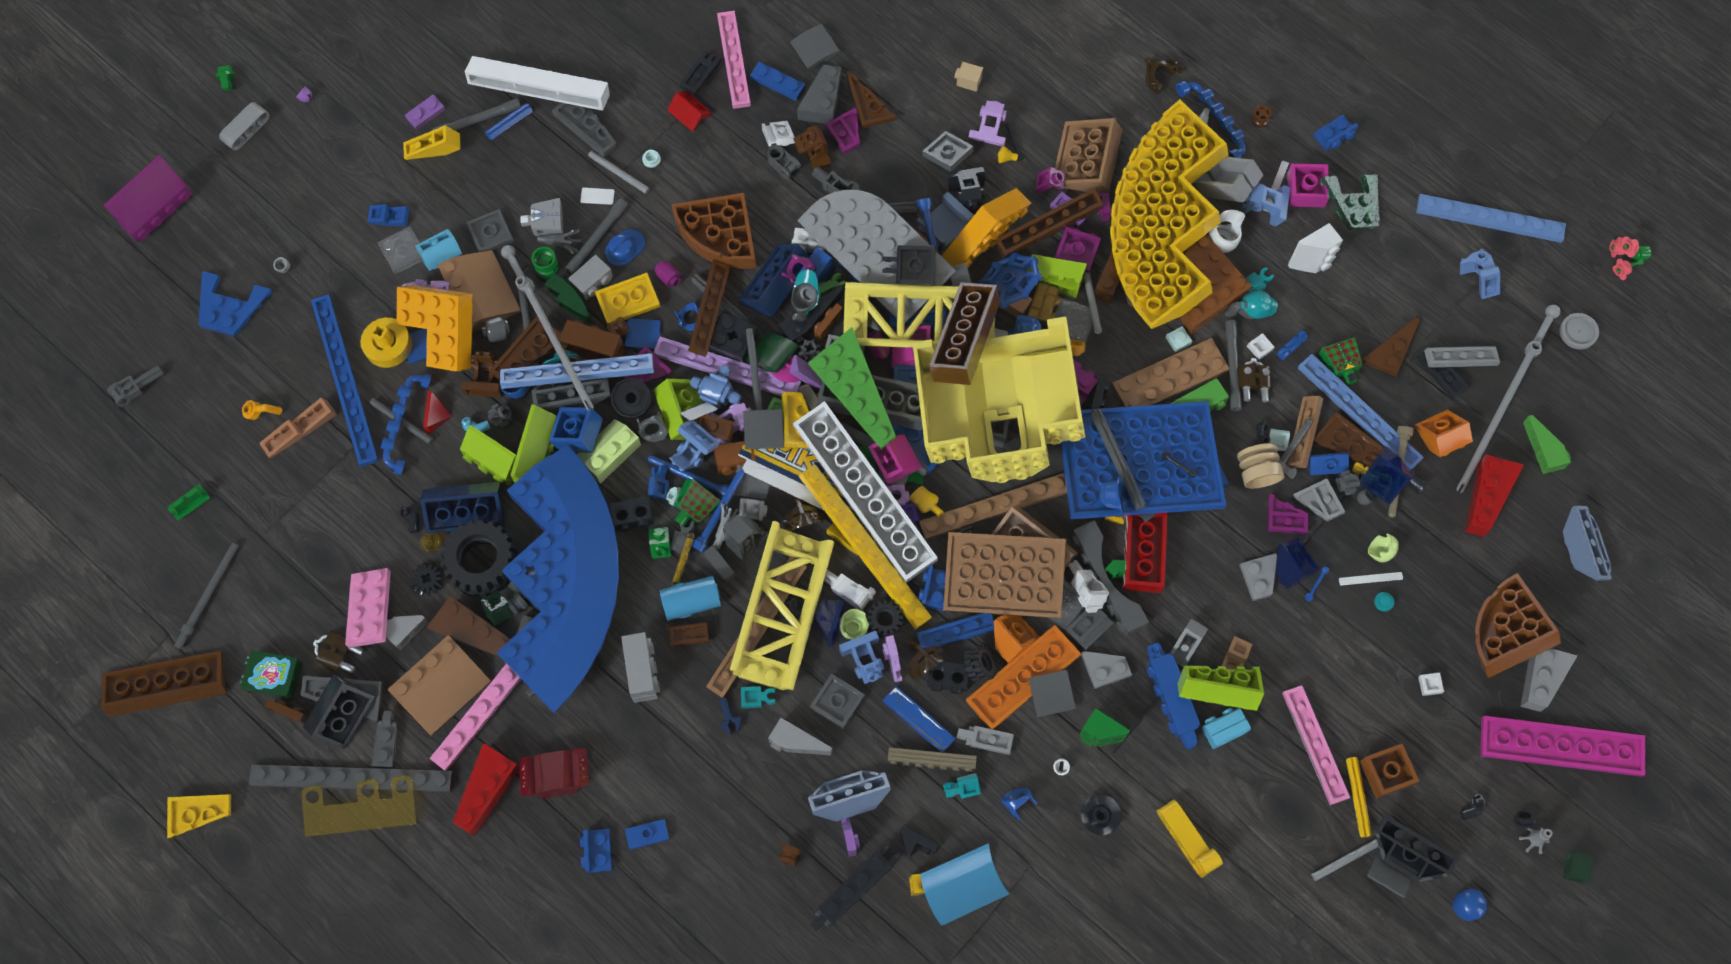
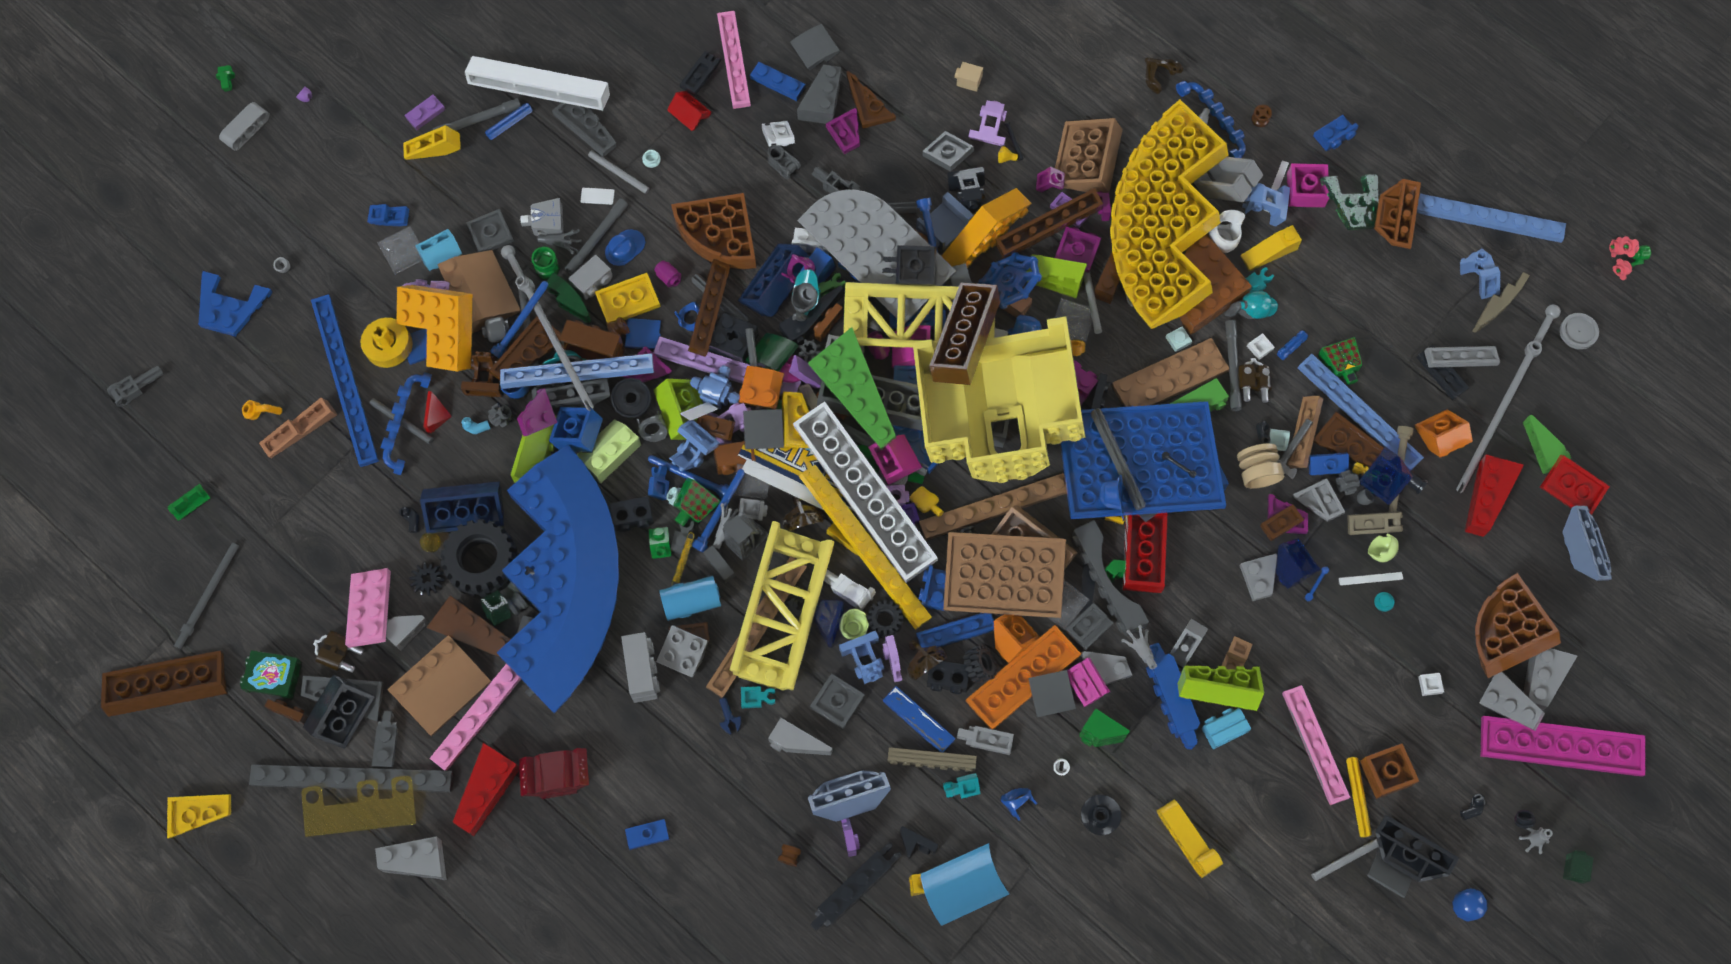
magenta slope [104,155,192,243] -> none
lime slope [460,425,516,485] -> none
blue bracket [580,829,612,873] -> none
reddish brown tile [793,126,831,170] -> none
pearl gold brick [1027,283,1061,328] -> none
white piece [1068,560,1109,613] -> none
white slope [1288,223,1343,273] -> none
reddish brown wing [1362,318,1420,377] -> none
none -> light grey wedge [375,836,447,880]
none -> blue piece [490,281,549,359]
none -> magenta wing [517,388,557,437]
none -> light grey plate [656,625,709,677]
none -> orange slope [739,366,784,410]
none -> dark pink plate [1067,658,1110,707]
none -> light grey piece [1121,625,1157,669]
none -> yellow slope [1240,225,1302,271]
none -> reddish brown plate [1260,504,1304,541]
none -> dark tan plate [1347,511,1403,535]
none -> dark orange wedge [1374,179,1421,249]
none -> dark tan slope [1472,272,1530,333]
none -> light grey wing [1479,672,1545,731]
none -> red plate [1540,455,1610,515]

